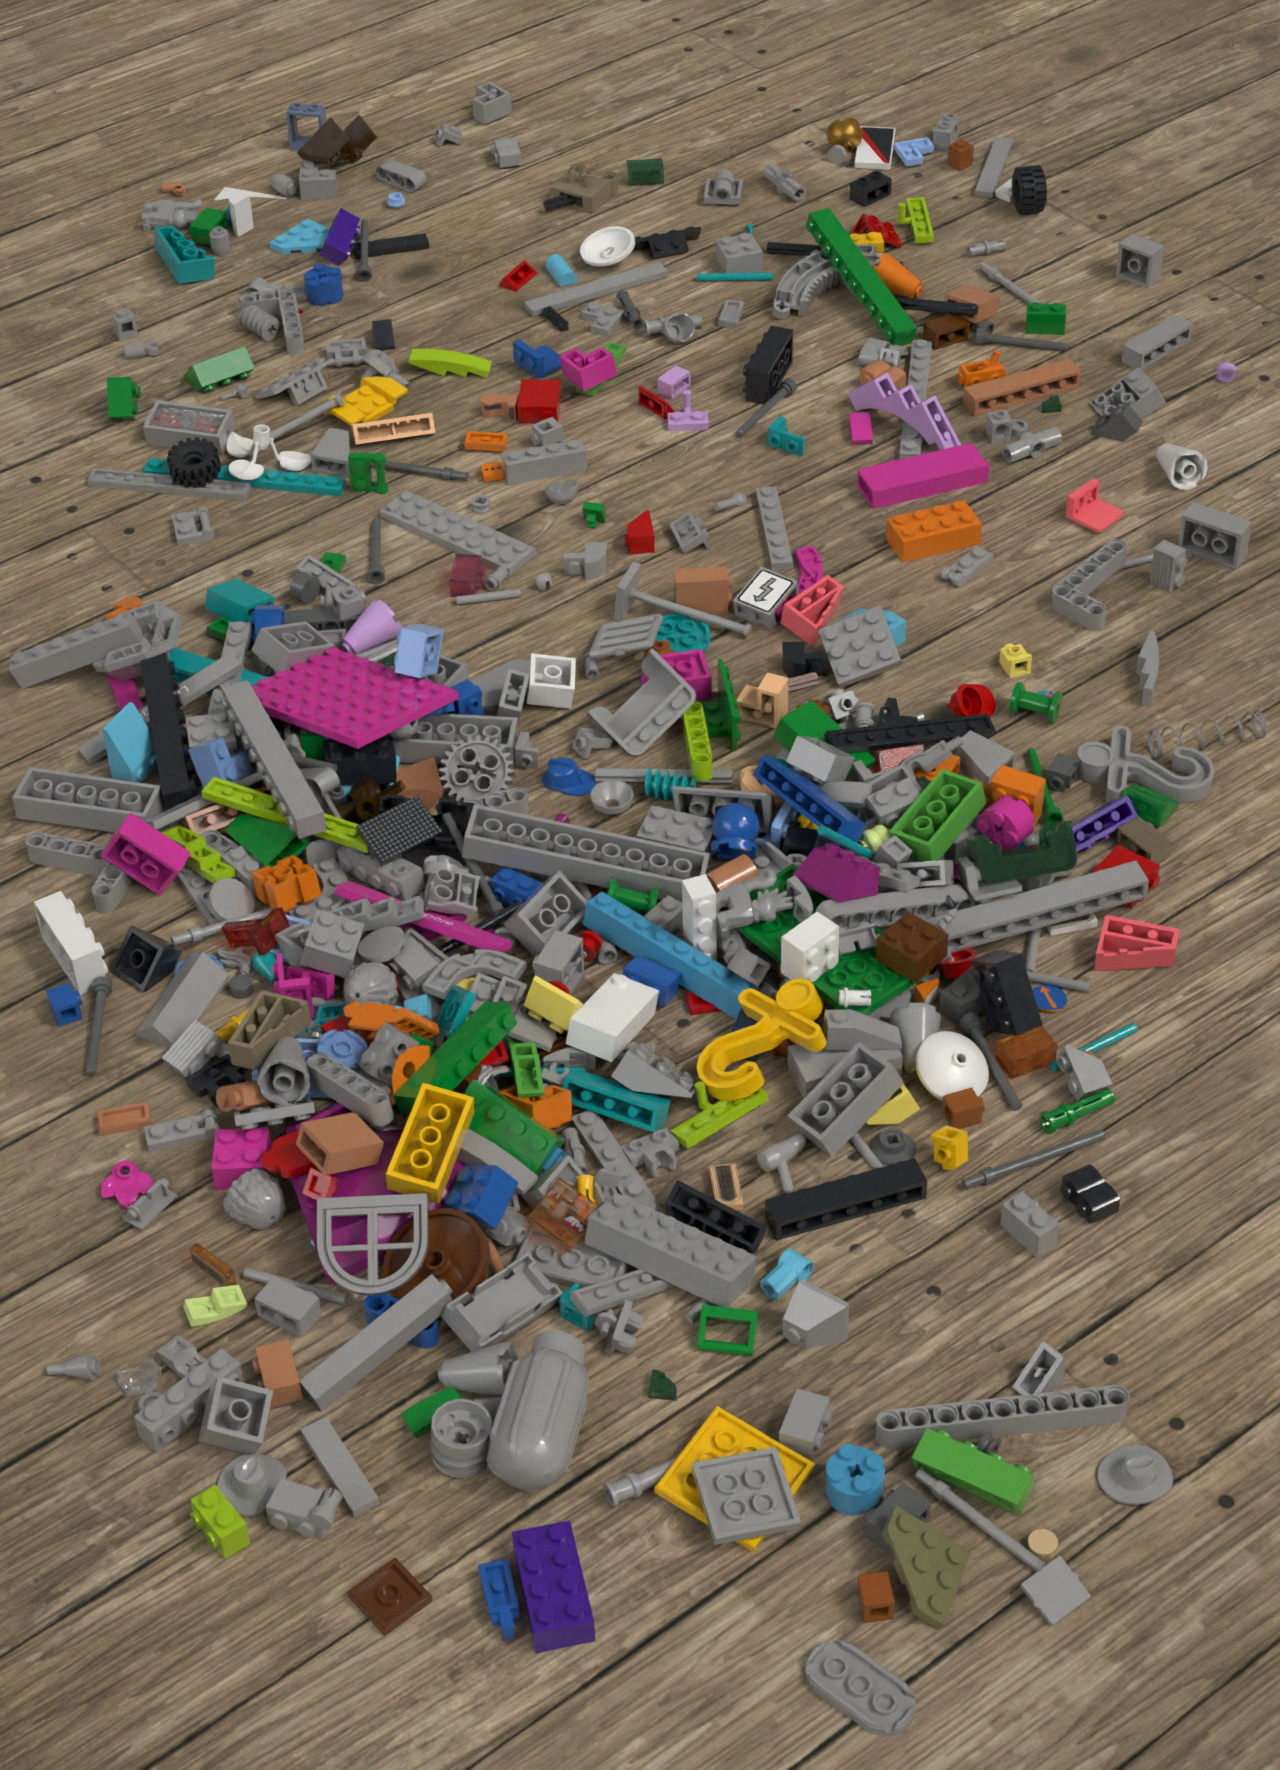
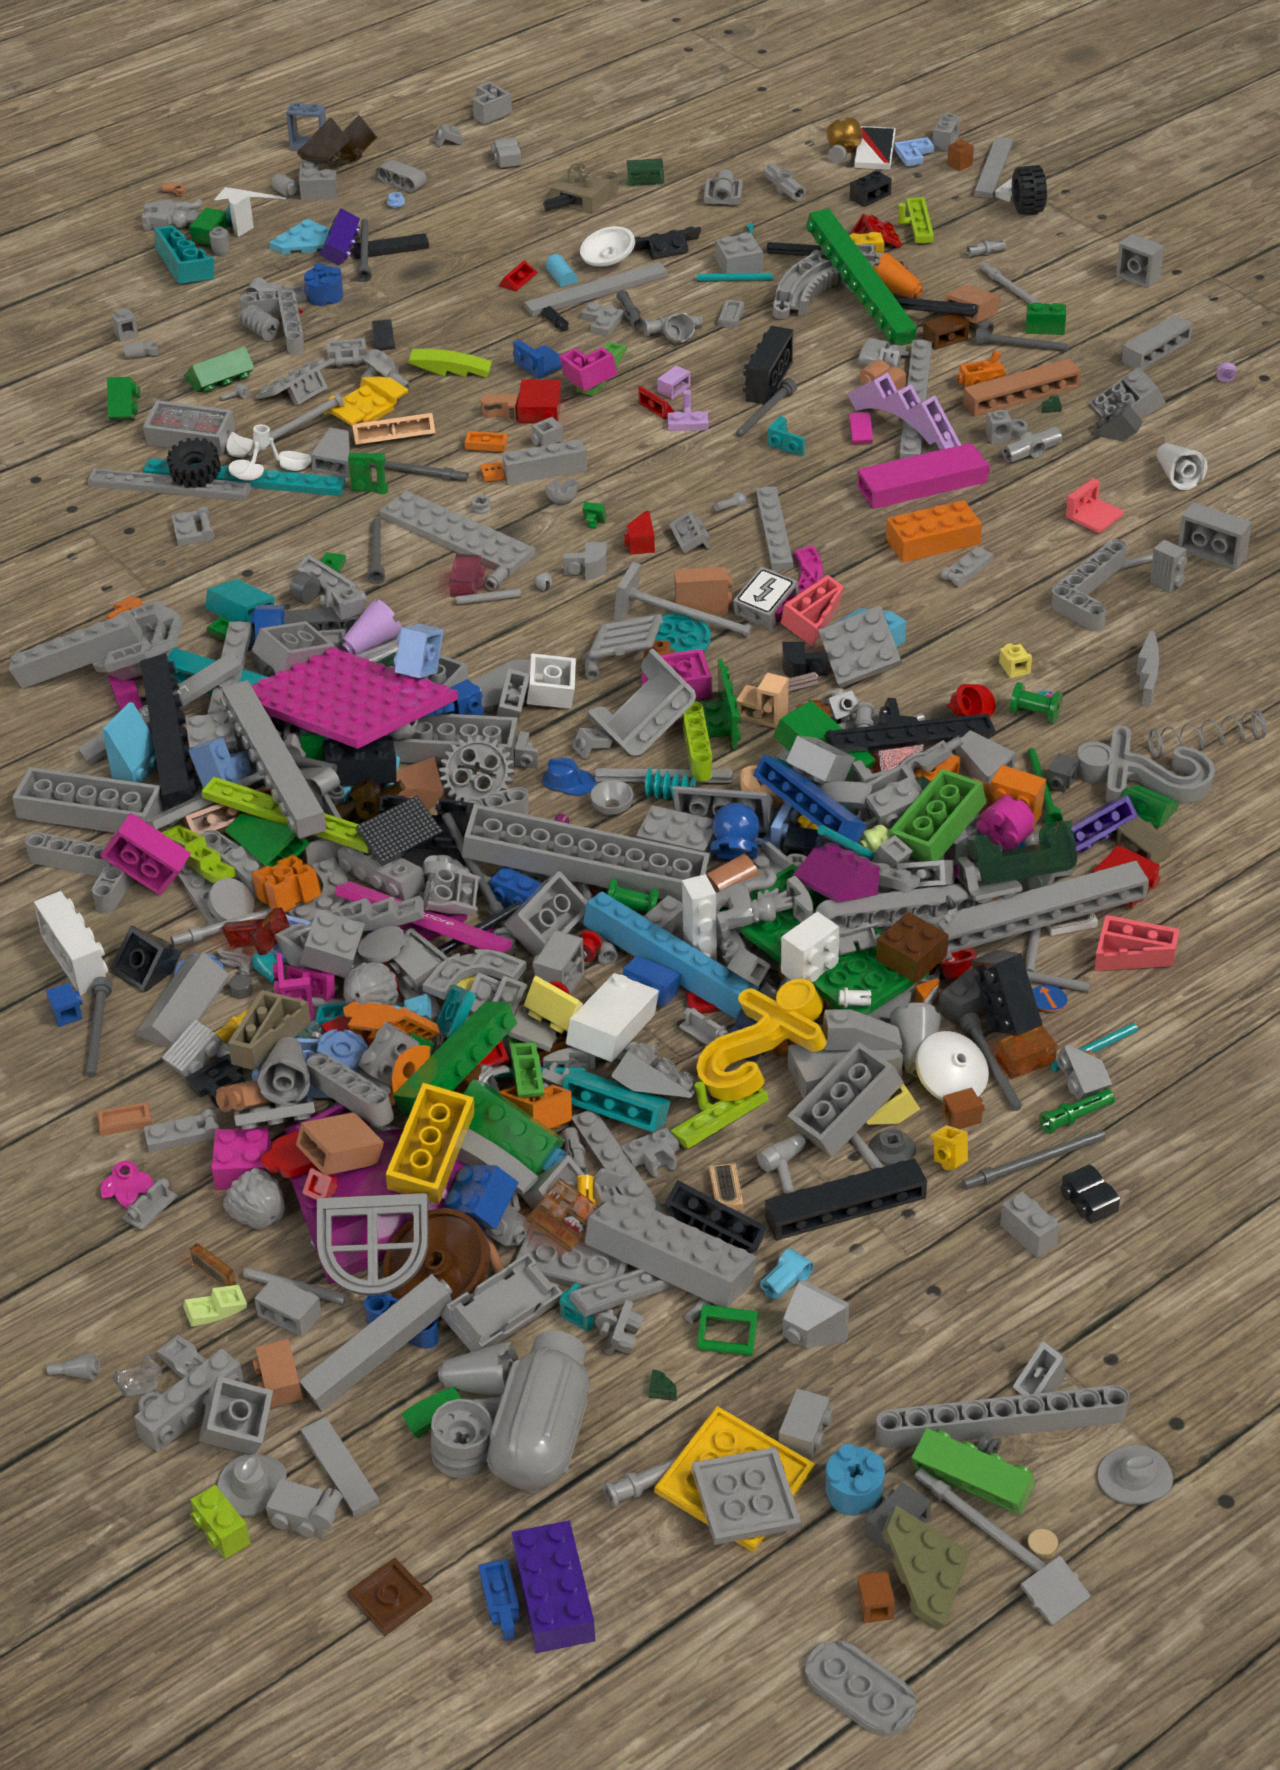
none -> light grey hinge [679,1008,729,1045]

